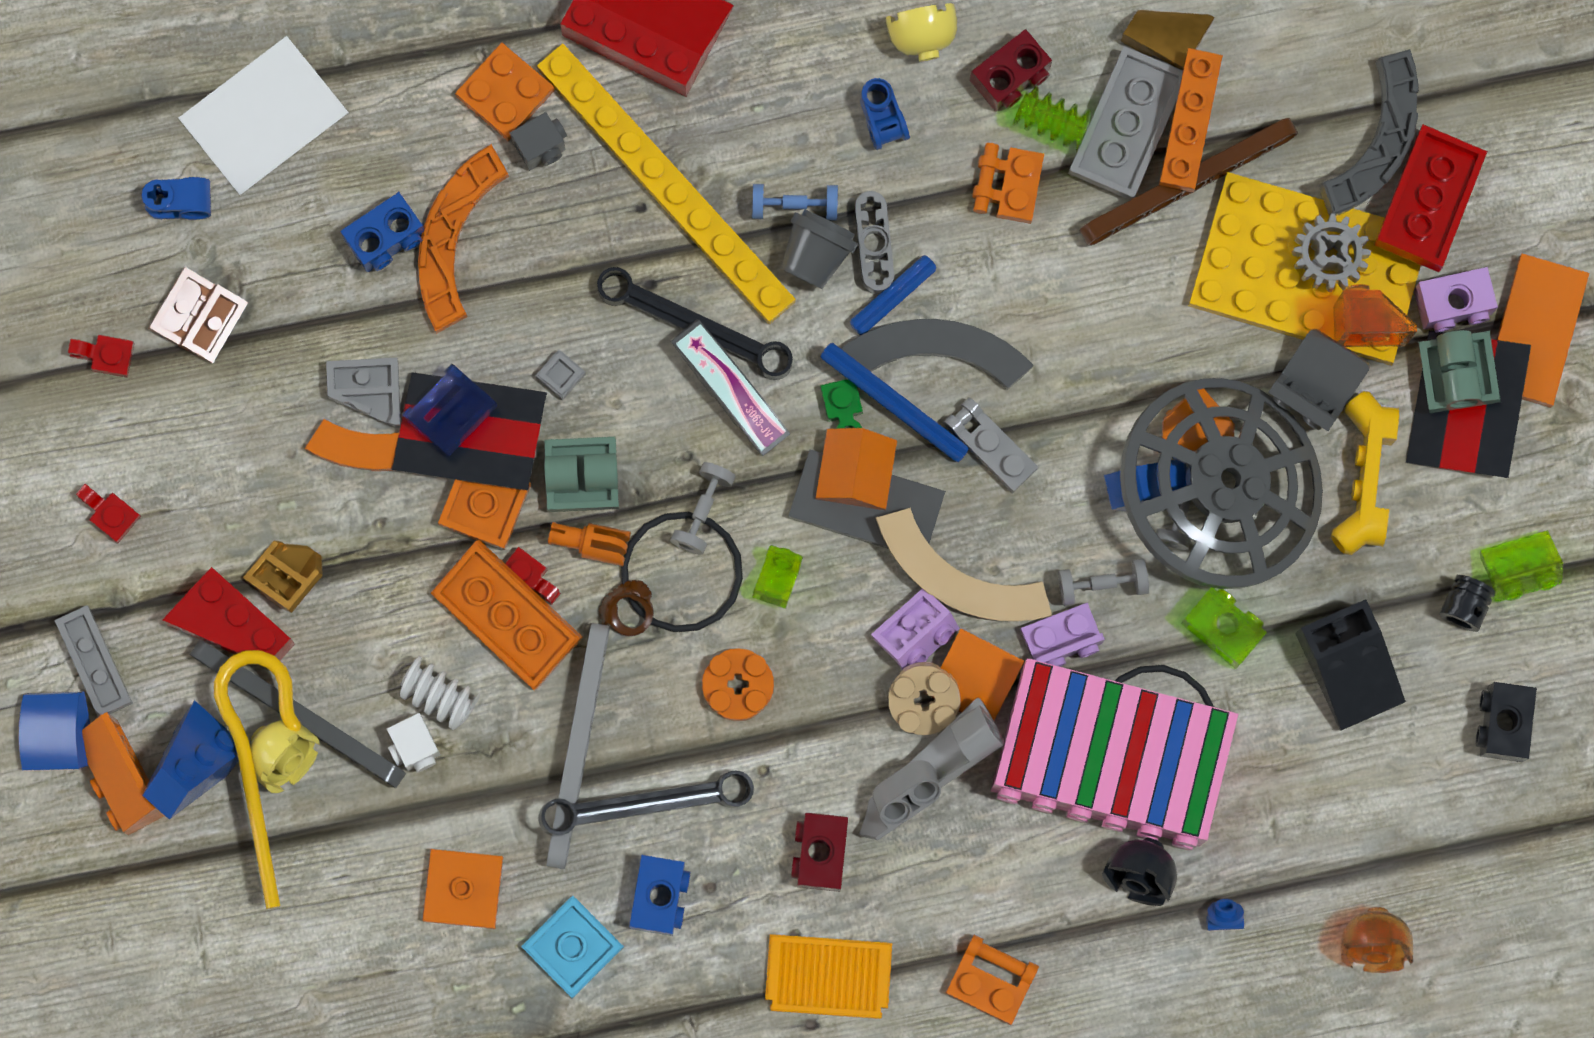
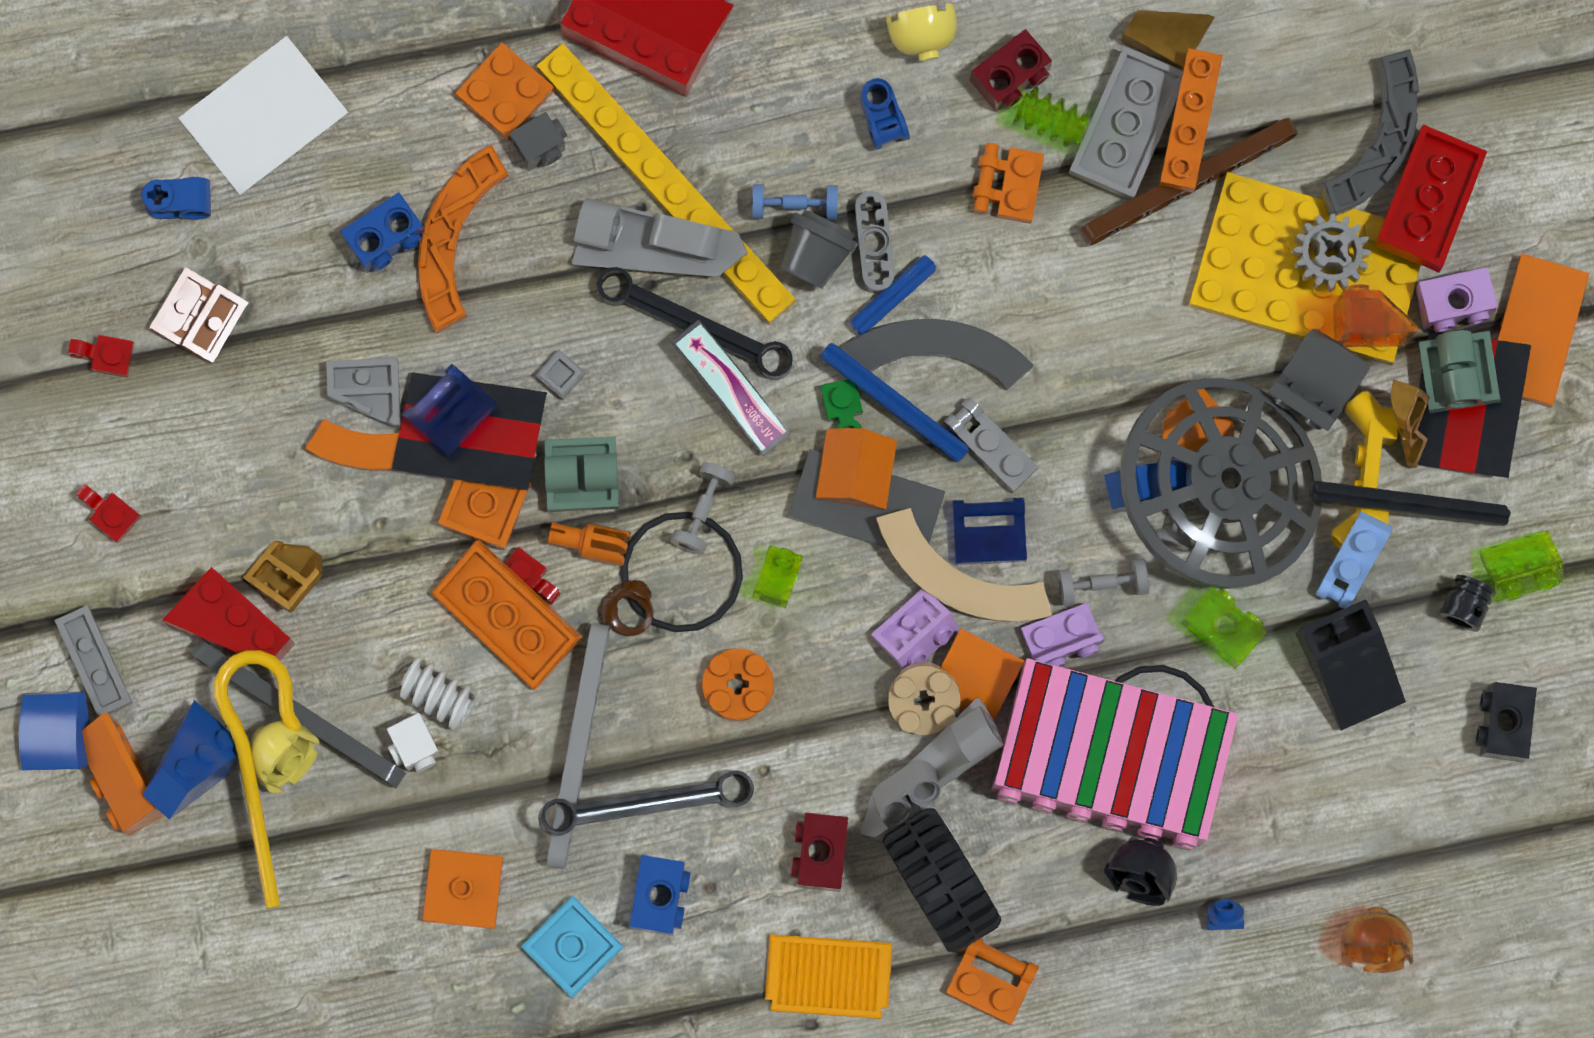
none -> light grey panel [572,198,748,277]
none -> black tyre [881,808,1002,953]
none -> clear blue plate [952,497,1027,565]
none -> black axle [1309,481,1511,526]
none -> light blue plate [1315,511,1393,609]
none -> pearl gold slope [1391,379,1430,468]

